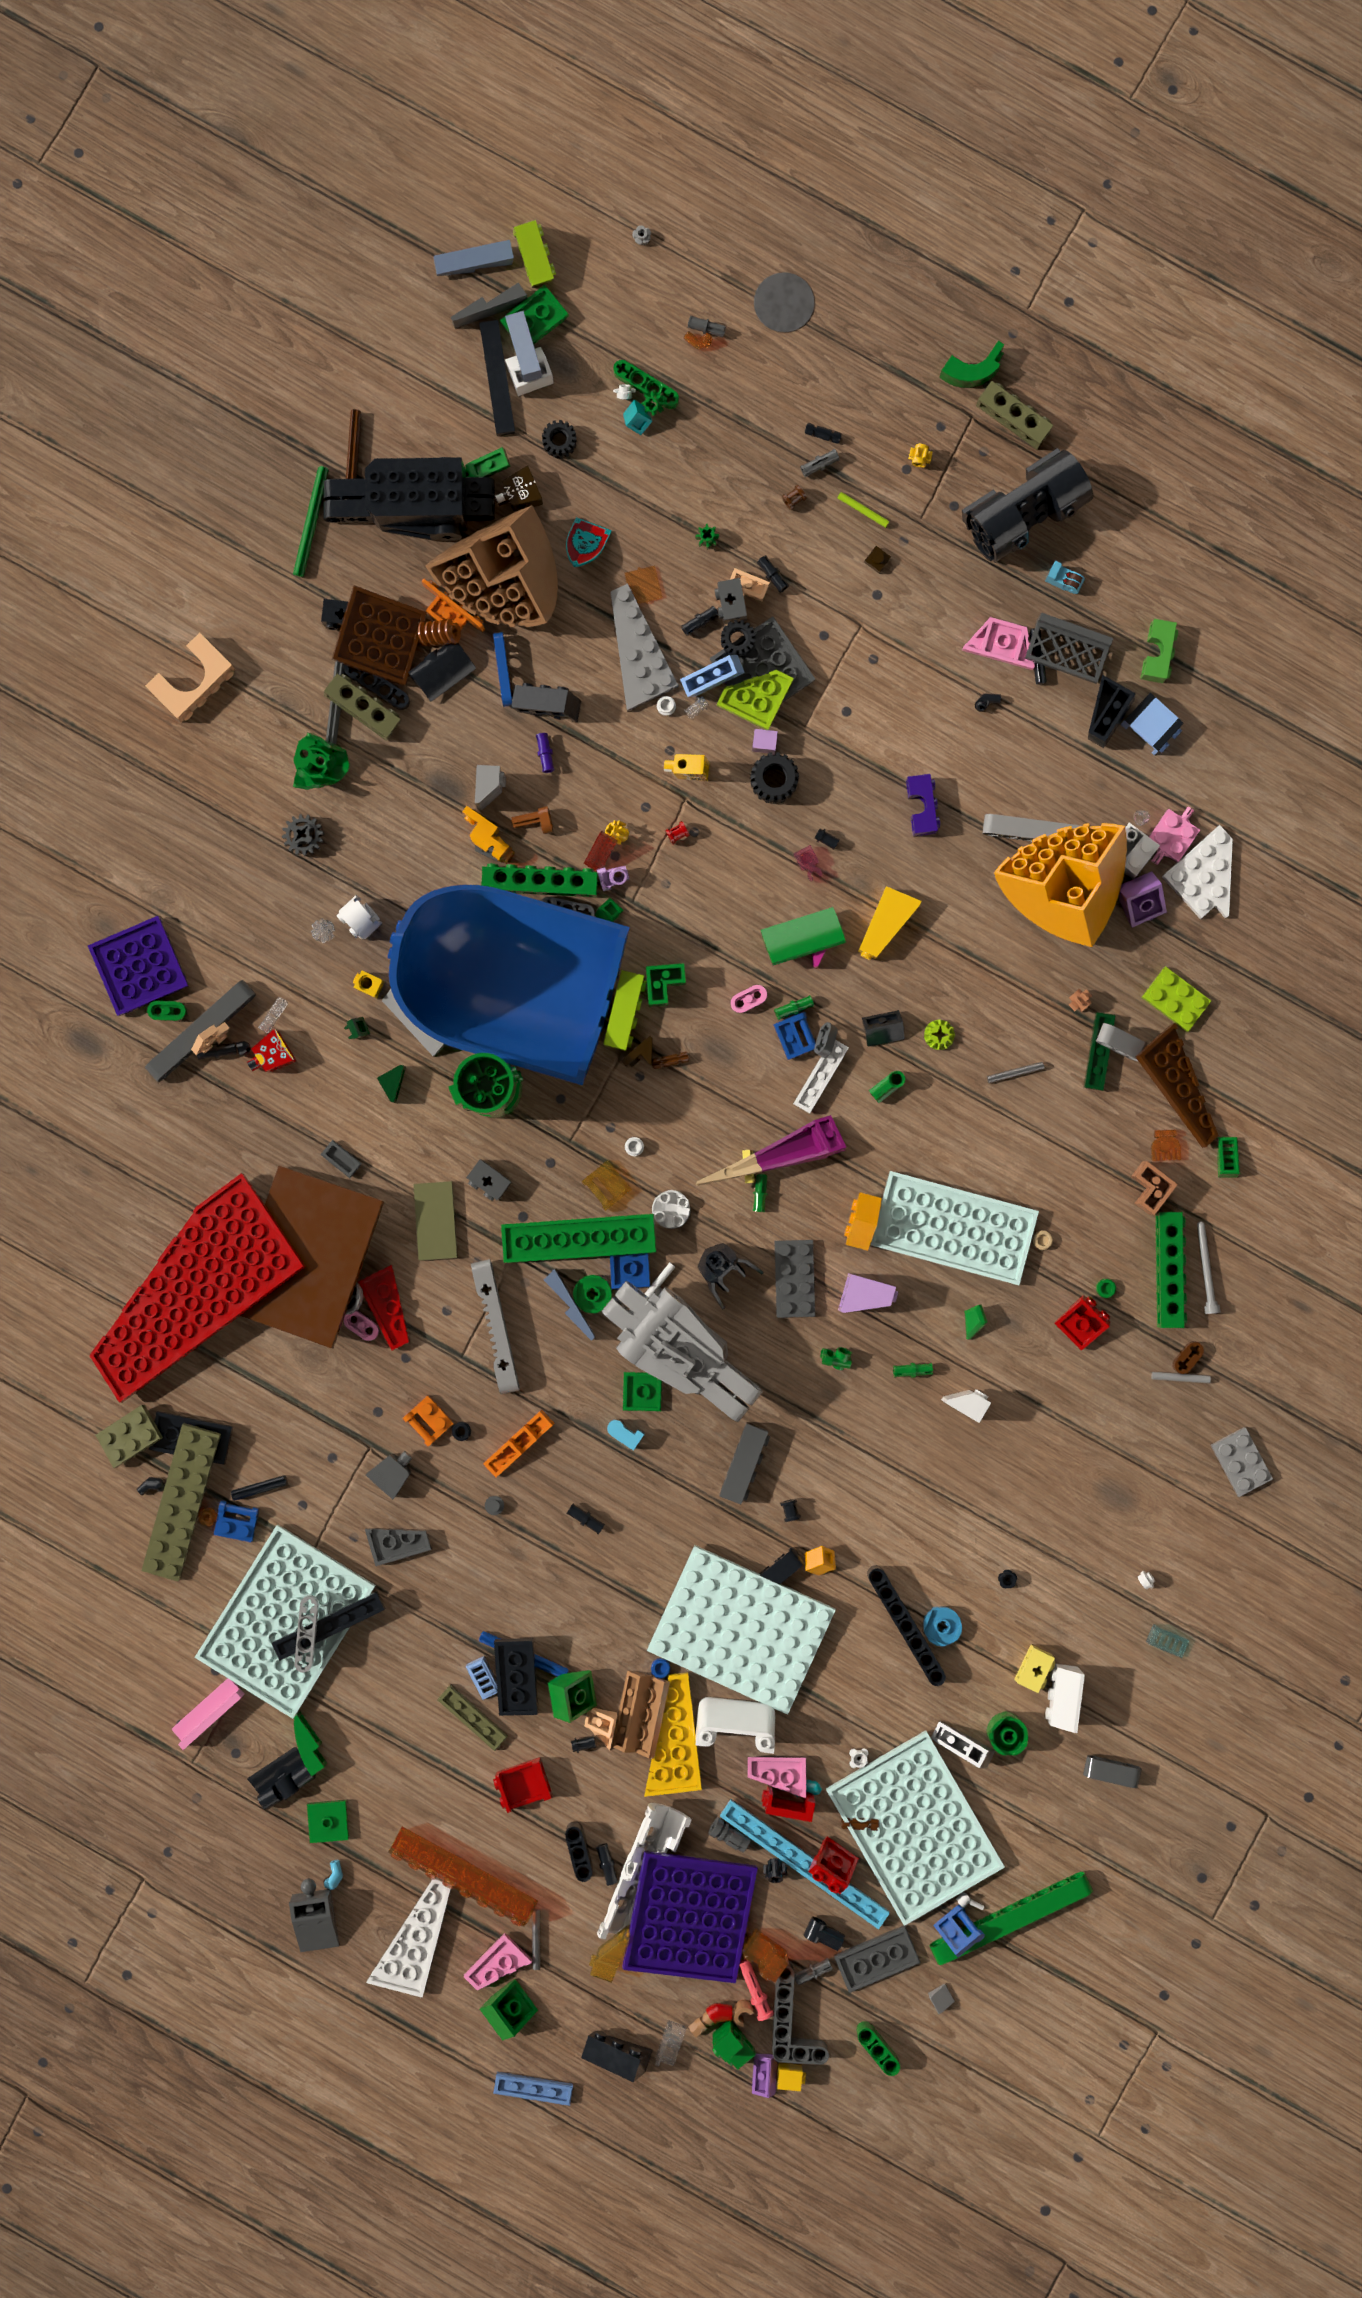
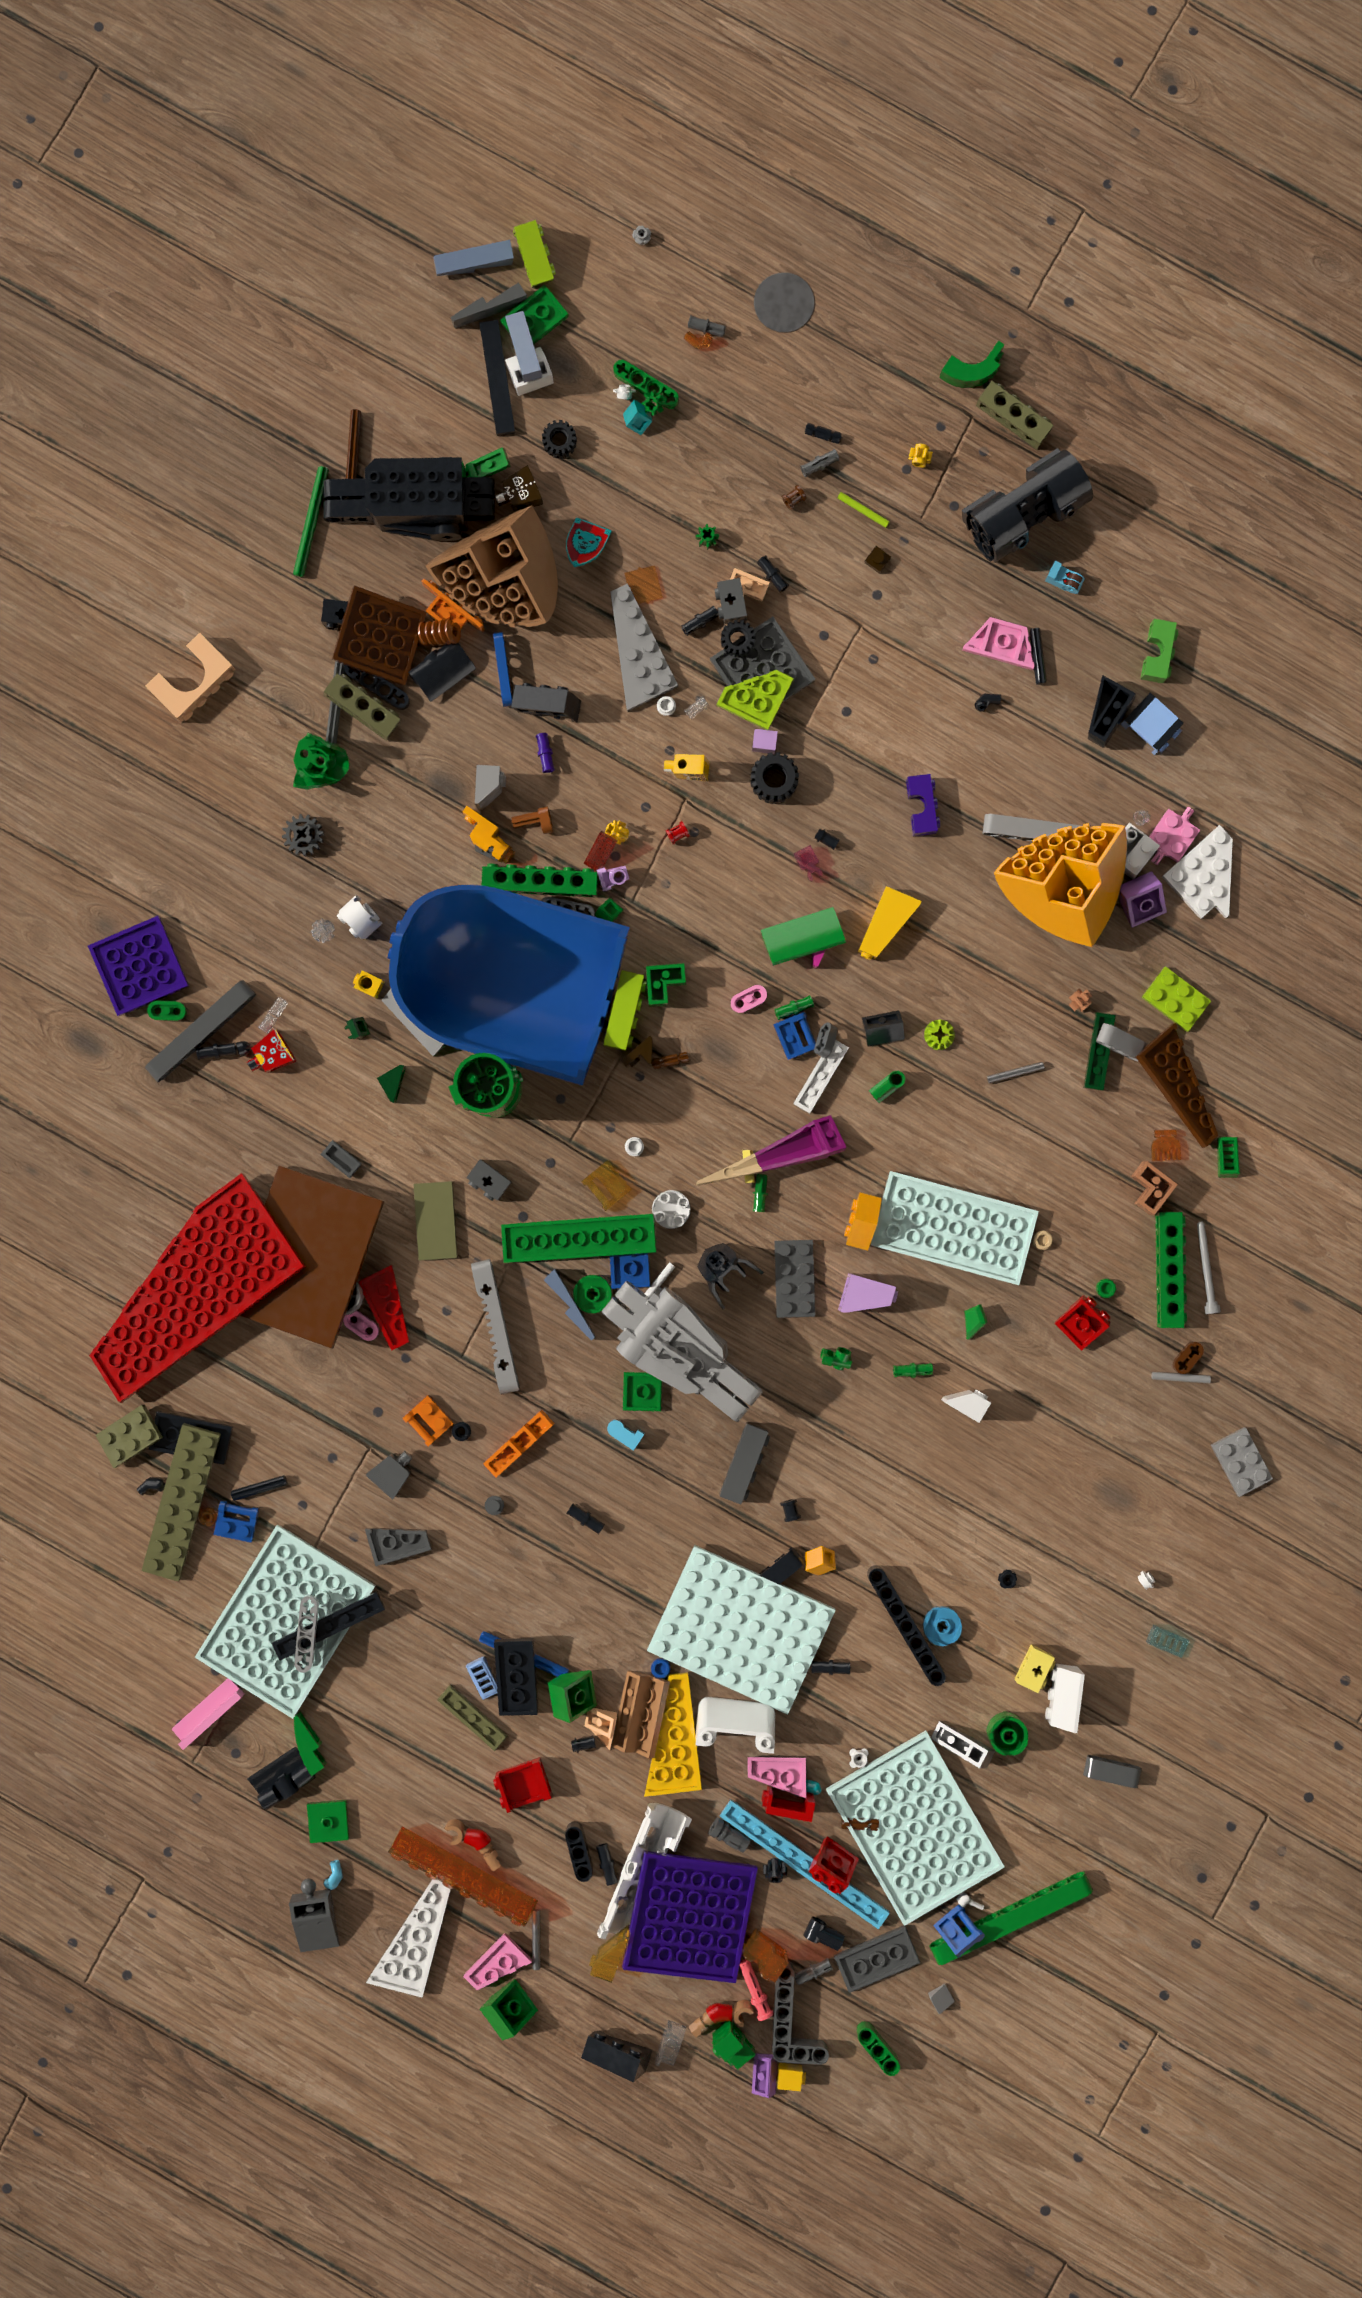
light nougat plate [191,1022,229,1055] -> none
medium blue tile [493,2072,573,2106] -> none
light blue brick [680,655,745,697] -> none
dark grey fence [1025,613,1113,684] -> none
none -> medium nougat piece [444,1819,501,1871]
none -> black pin [812,1660,850,1676]

